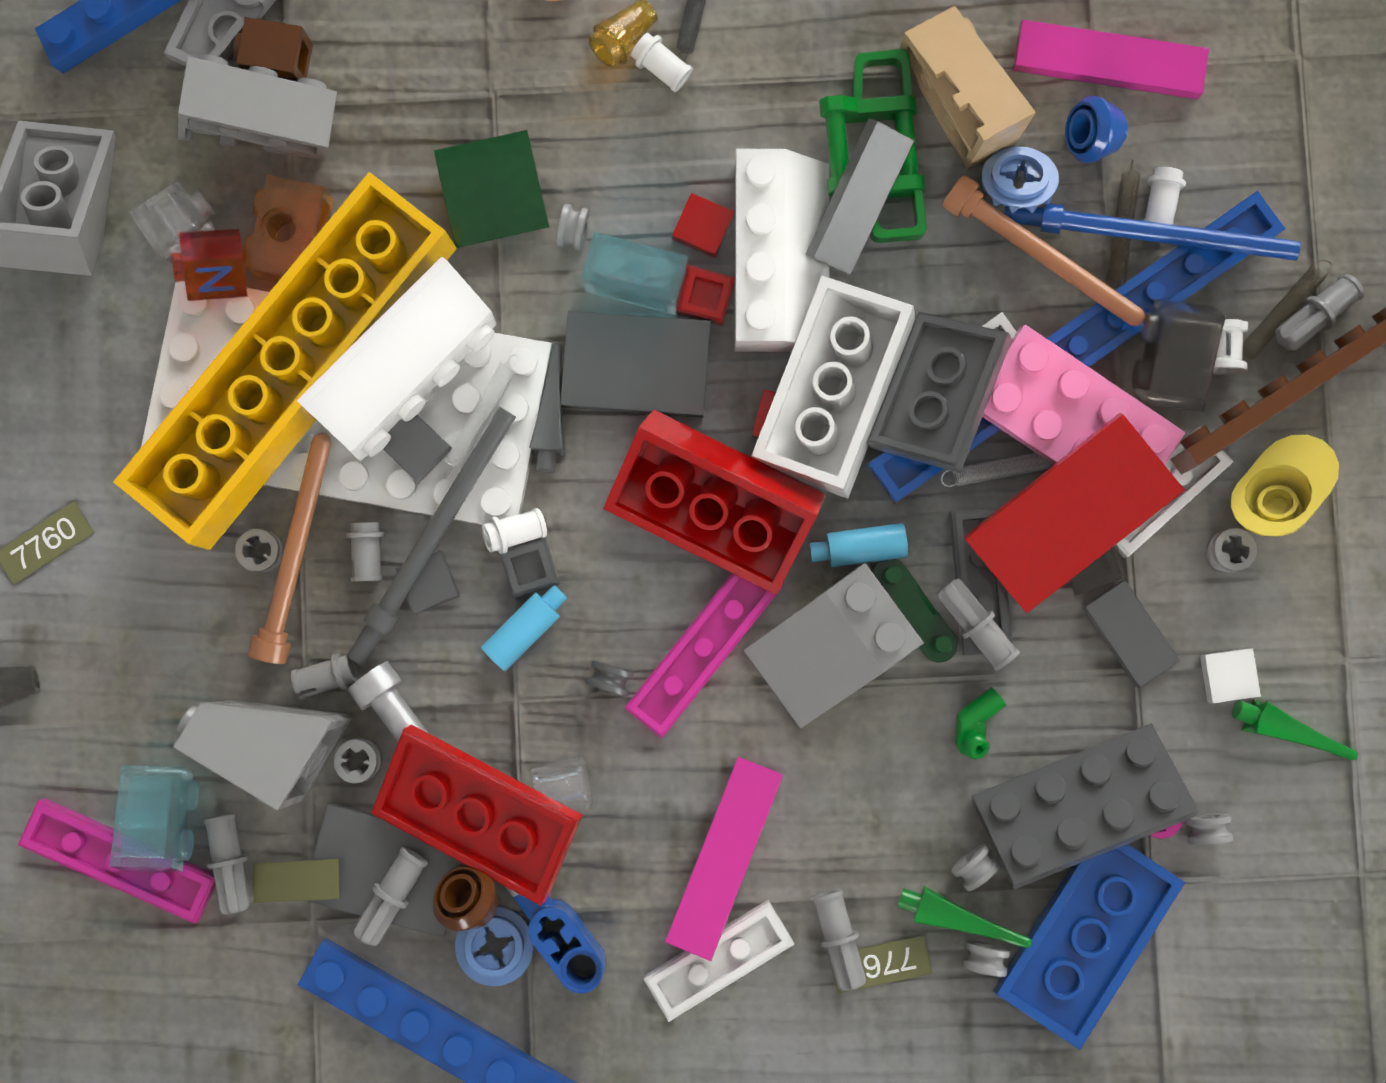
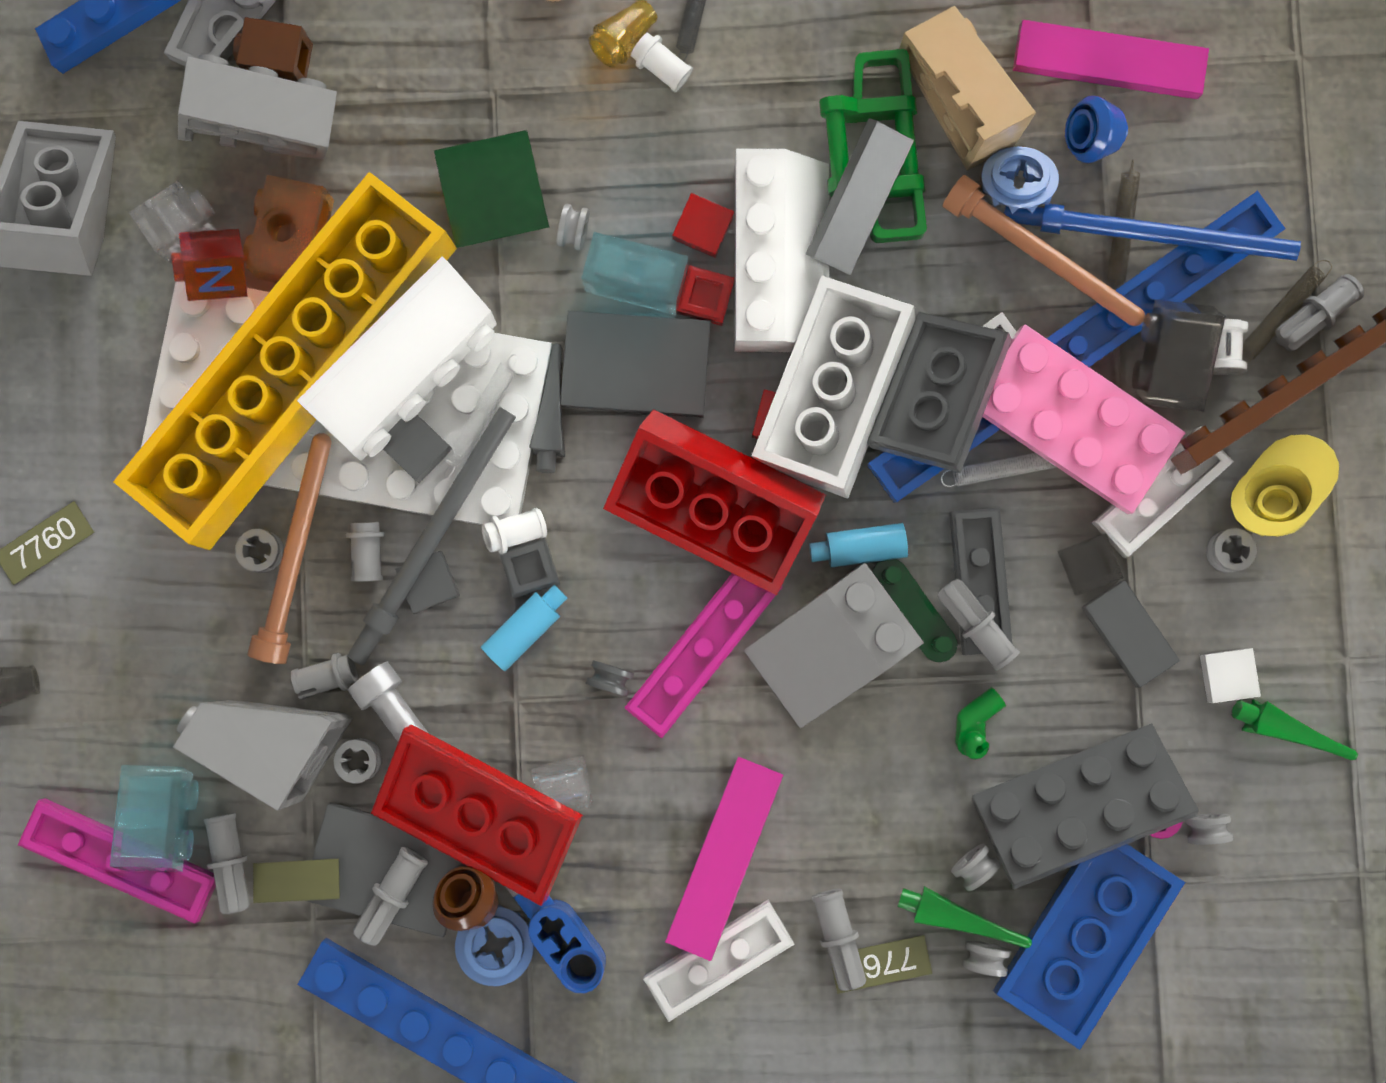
red tile [964,413,1185,614] -> none
white pin [1143,167,1186,225] -> none

